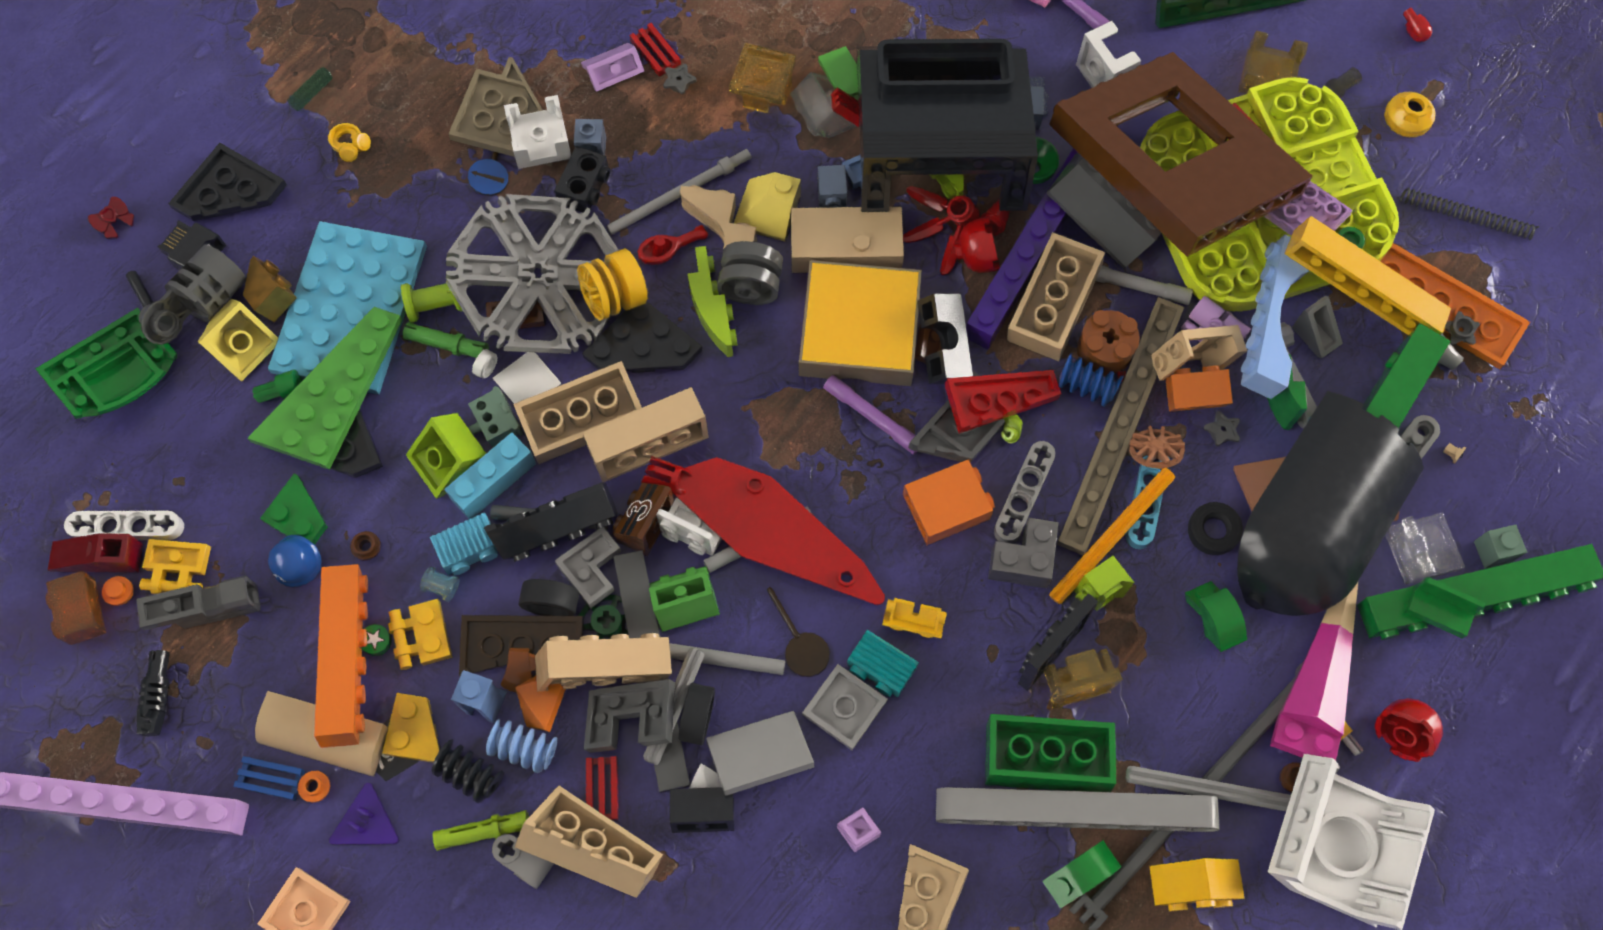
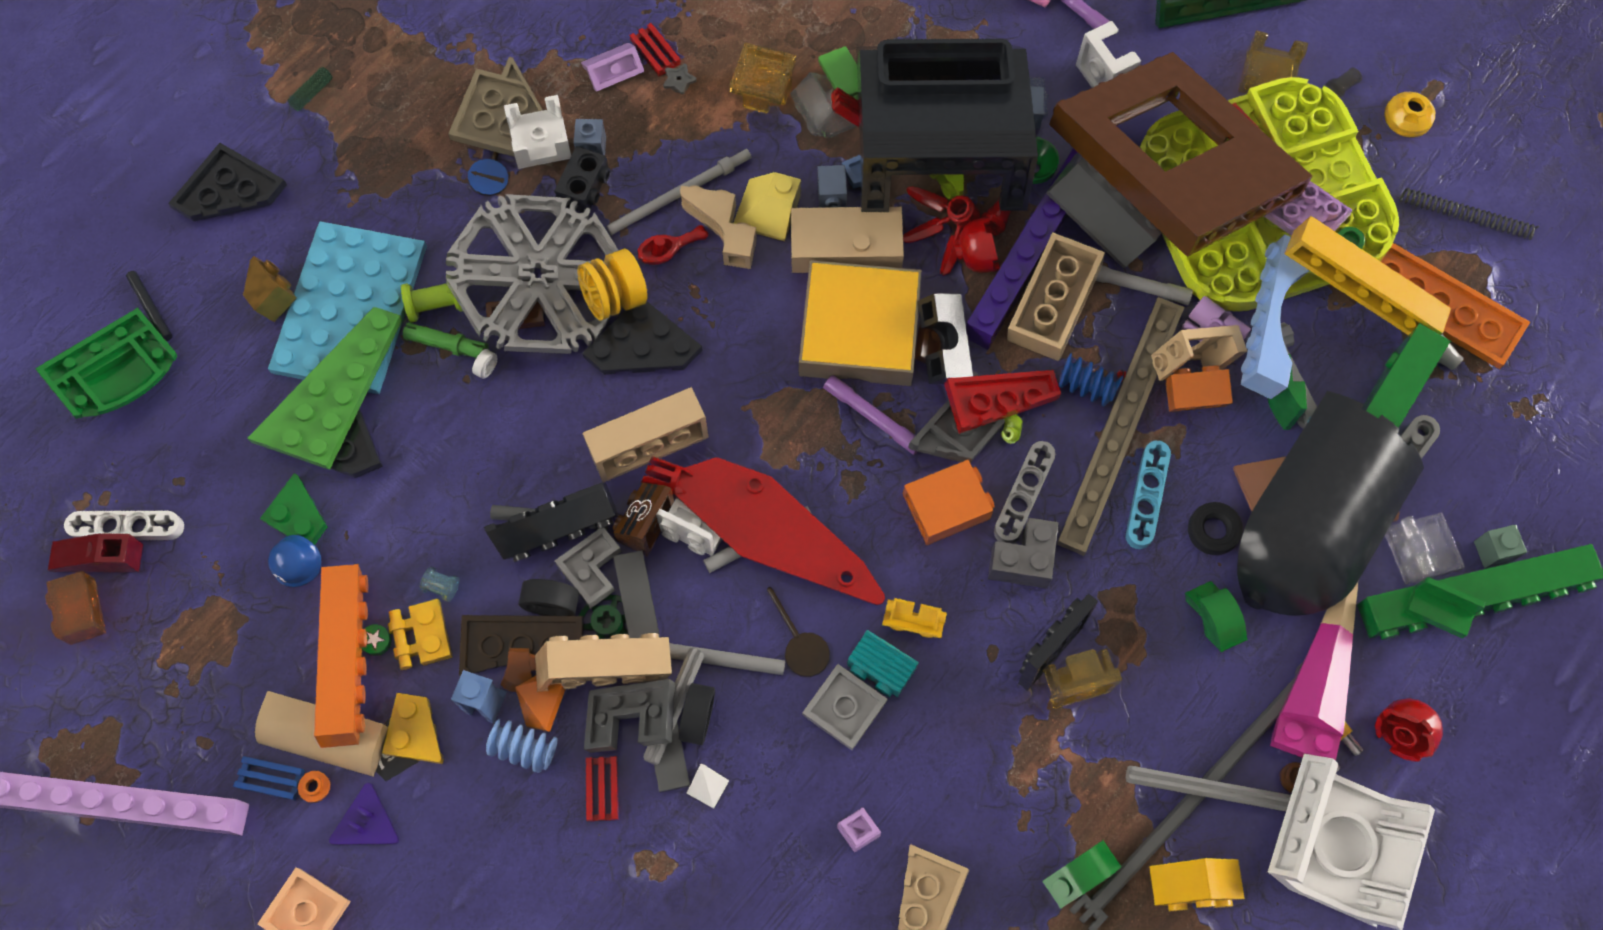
dark red piece [88,196,134,239] -> none
orange plate [102,576,133,606] -> none
dark grey plate [136,575,261,631] -> none
black hinge [137,650,170,737] -> none
dark grey cylinder [139,244,246,345] -> none
yellow plate [139,539,211,594] -> none
black piece [157,220,226,270] -> none
light yellow slope [198,299,278,382] -> none
green piece [252,369,302,403] -> none
yellow piece [328,123,371,162] -> none
reddish brown plate [350,531,381,561] -> none
lime slope [406,413,487,499] -> none
medium azure brick [430,513,498,575] -> none
black piece [432,739,505,803] -> none
lime pin [433,810,529,851] -> none
medium azure brick [444,432,536,519] -> none
sand green piece [468,386,524,448] -> none
light grey piece [492,834,554,889] -> none
white sticker [493,352,561,404] -> none
tan brick [513,361,642,464] -> none
tan wedge [515,786,663,898] -> none
bright green brick [649,566,720,632] -> none
black hinge [670,787,735,833] -> none
lime slope [688,246,738,357] -> none
light grey tile [706,711,814,796] -> none
dark grey wheel [717,241,783,305] -> none
light grey beam [936,787,1220,832] -> none
green brick [985,714,1116,792] -> none
light orange axle [1049,468,1176,604] -> none
lime window [1074,556,1135,611] -> none
dark orange brick [1077,310,1140,376] -> none
nougat wheel [1129,426,1185,469] -> none
dark grey plate [1204,411,1240,446] -> none
light grey slope [1292,296,1343,358] -> none
red cylinder [1403,8,1432,42] -> none
tan piece [1443,443,1466,464] -> none
dark grey plate [1444,311,1480,345] -> none

